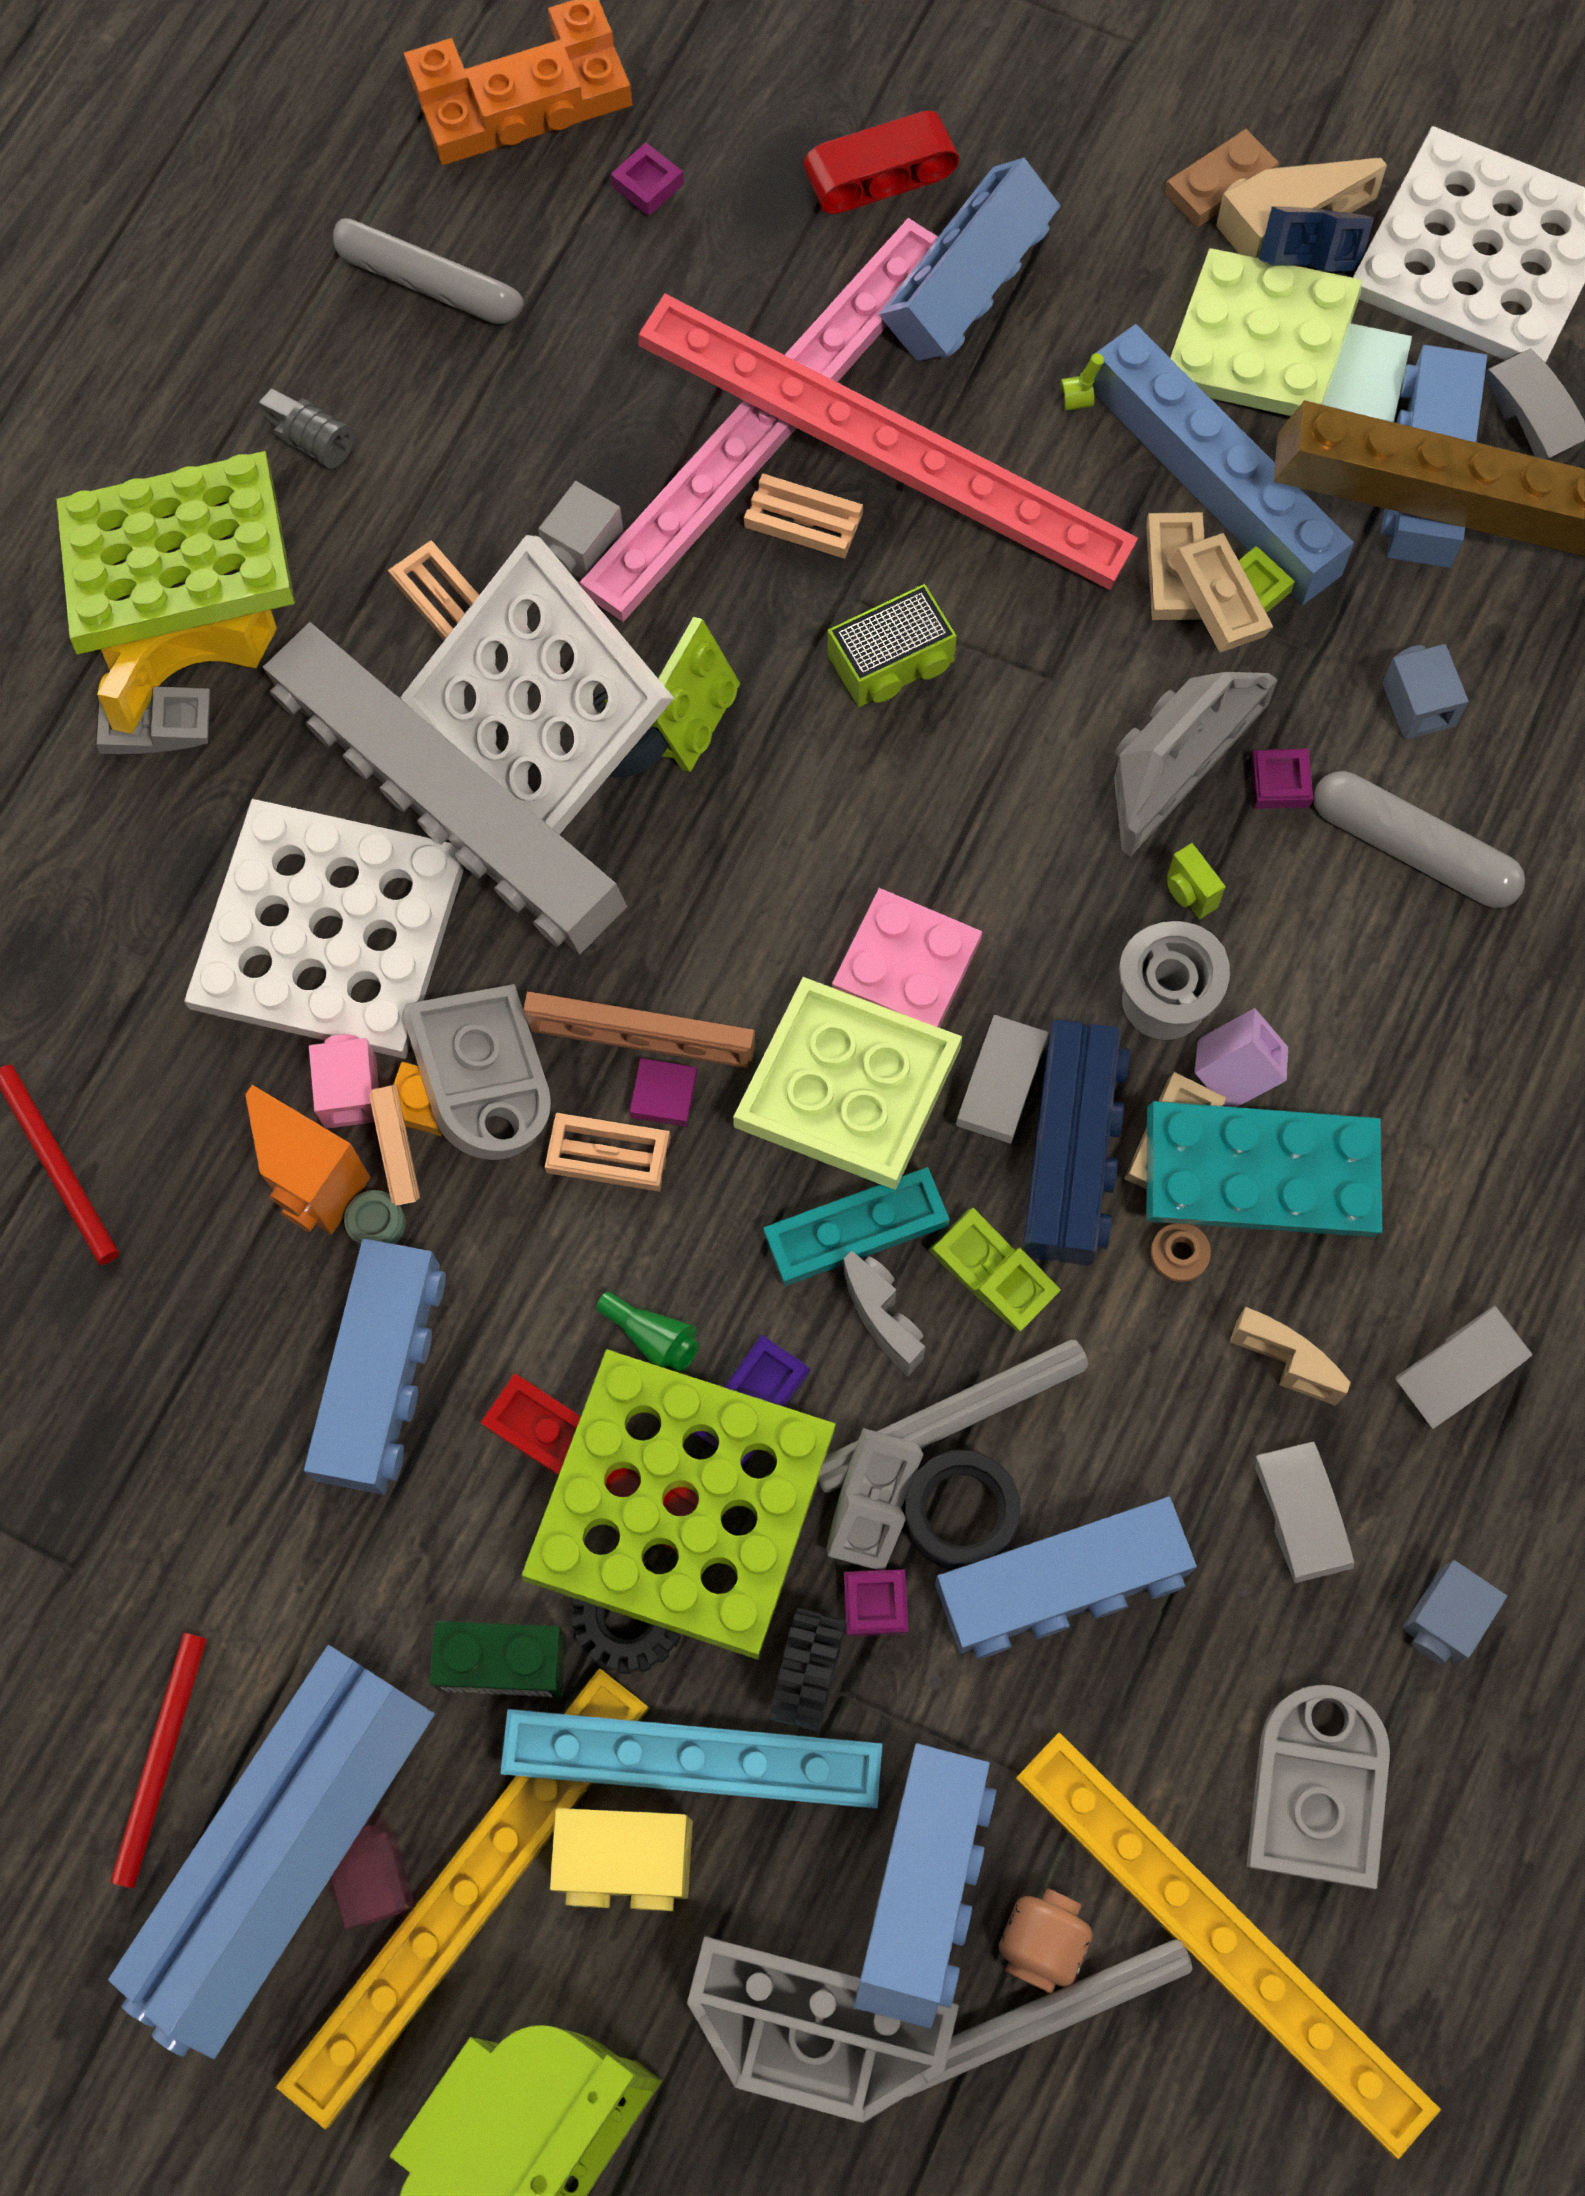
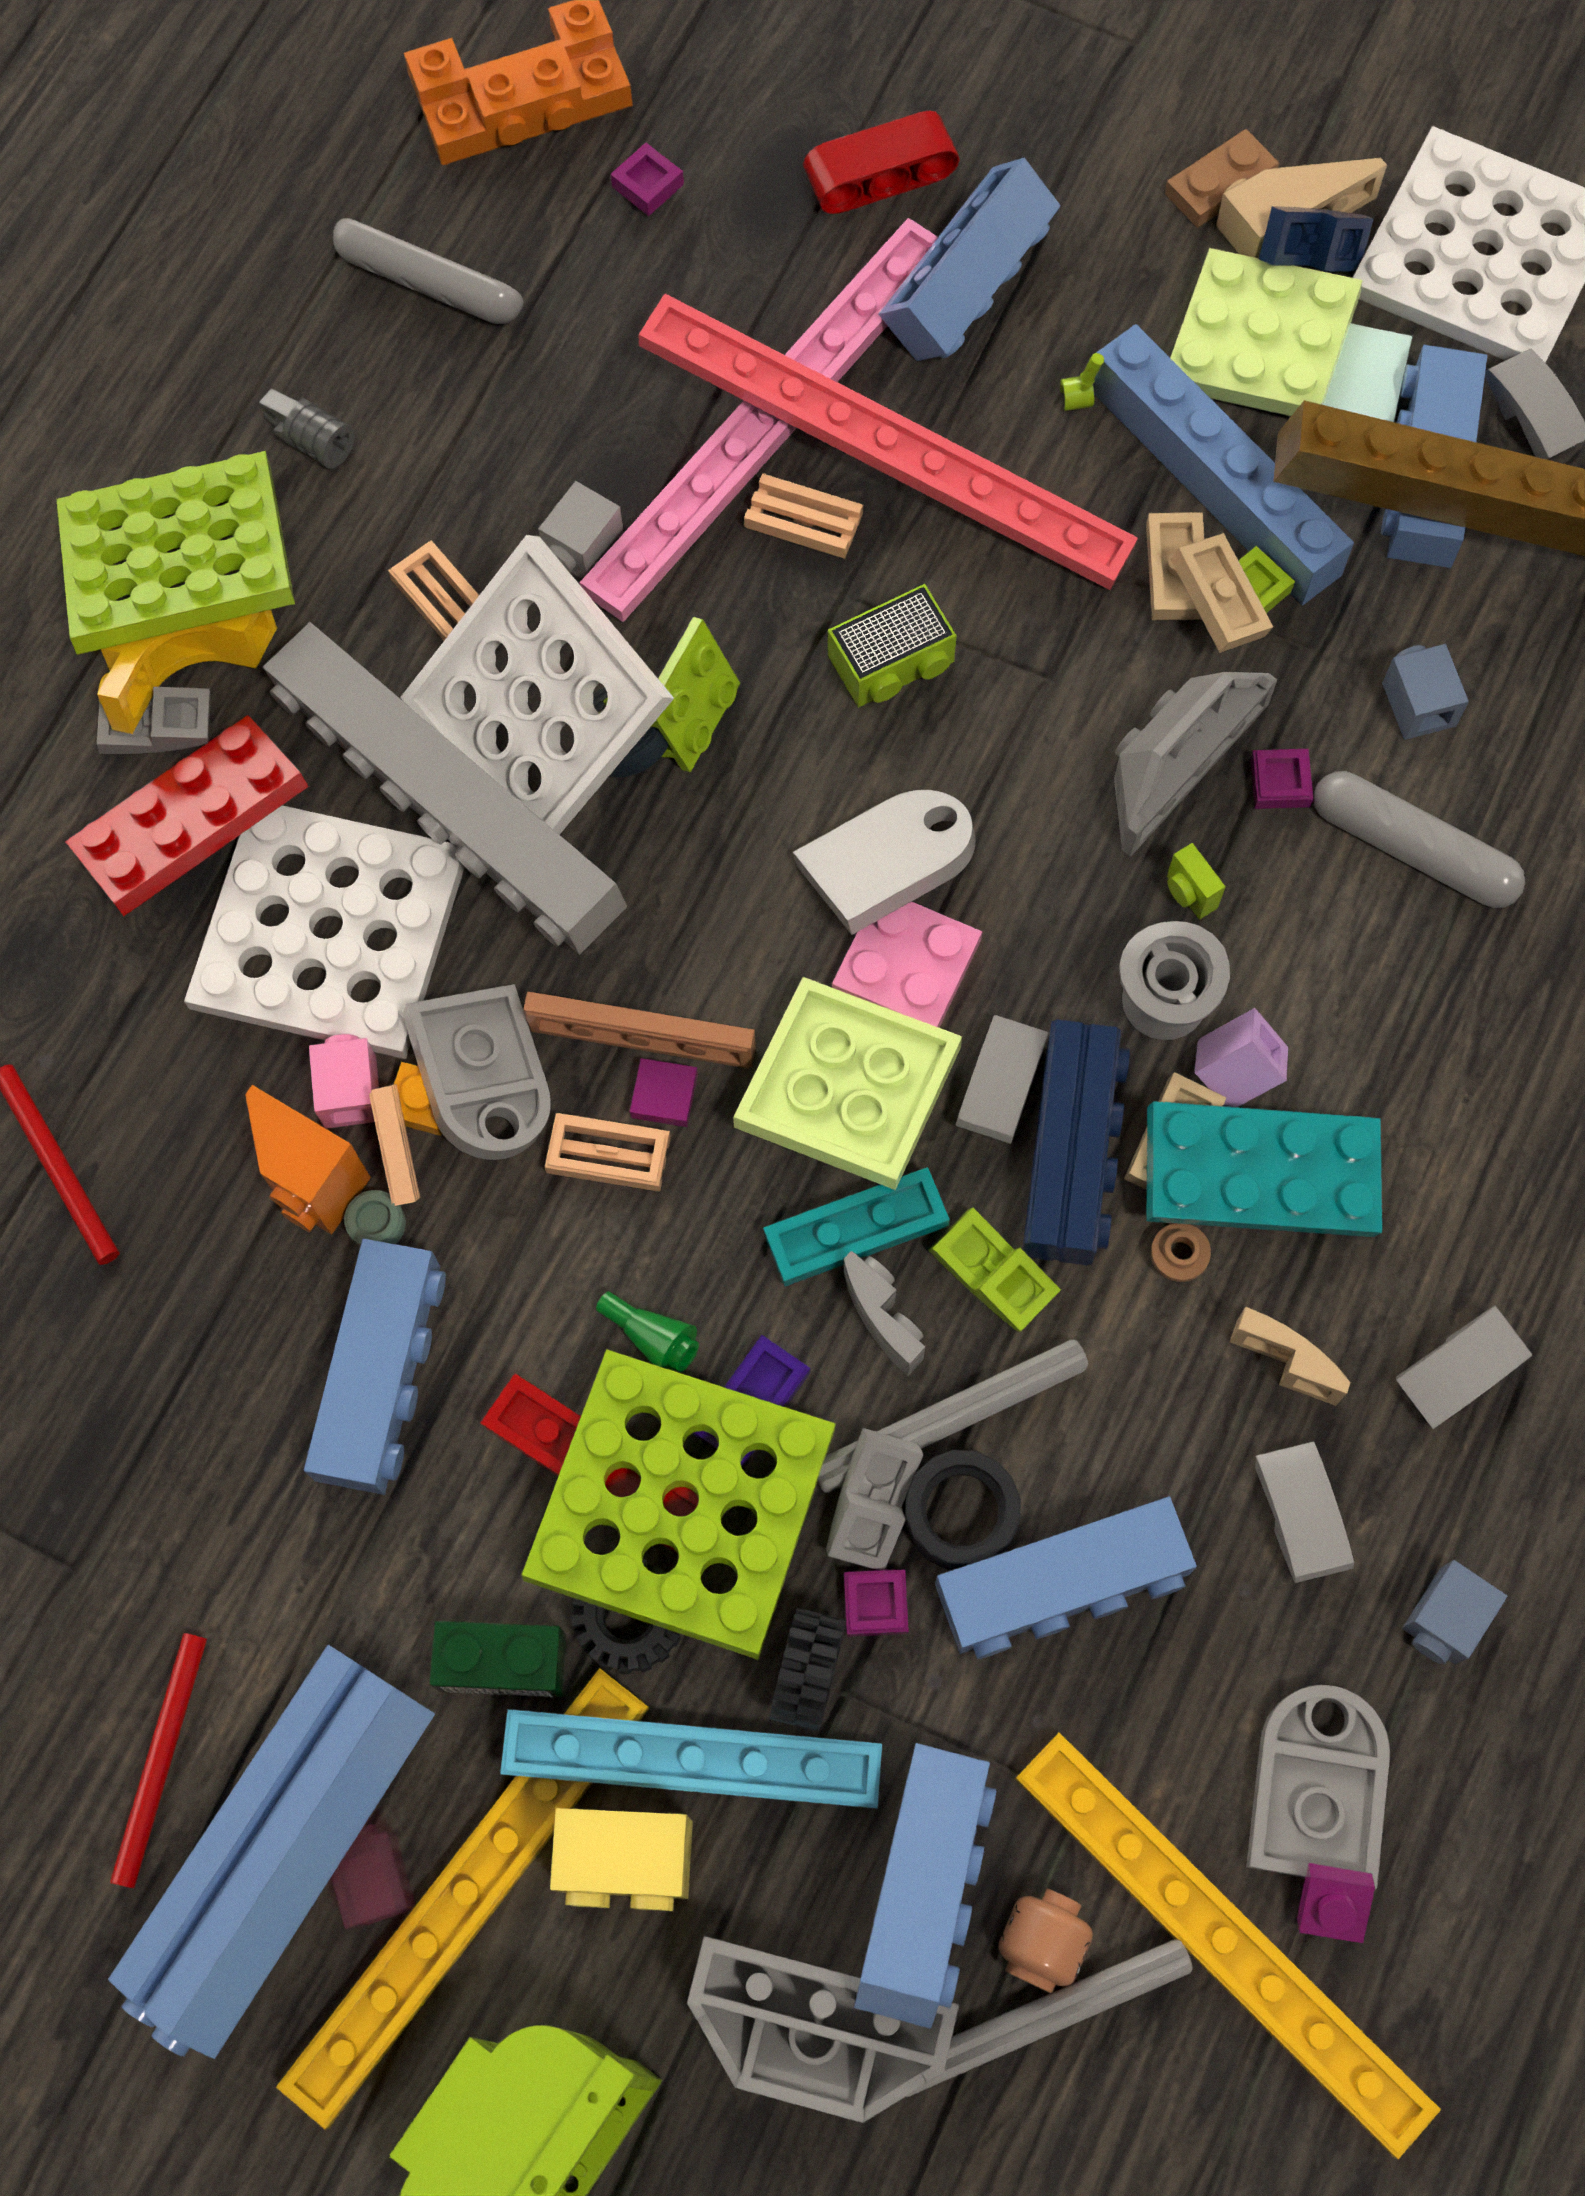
none -> plate [65,715,309,916]
none -> tile [793,790,975,935]
none -> magenta plate [1297,1863,1375,1943]

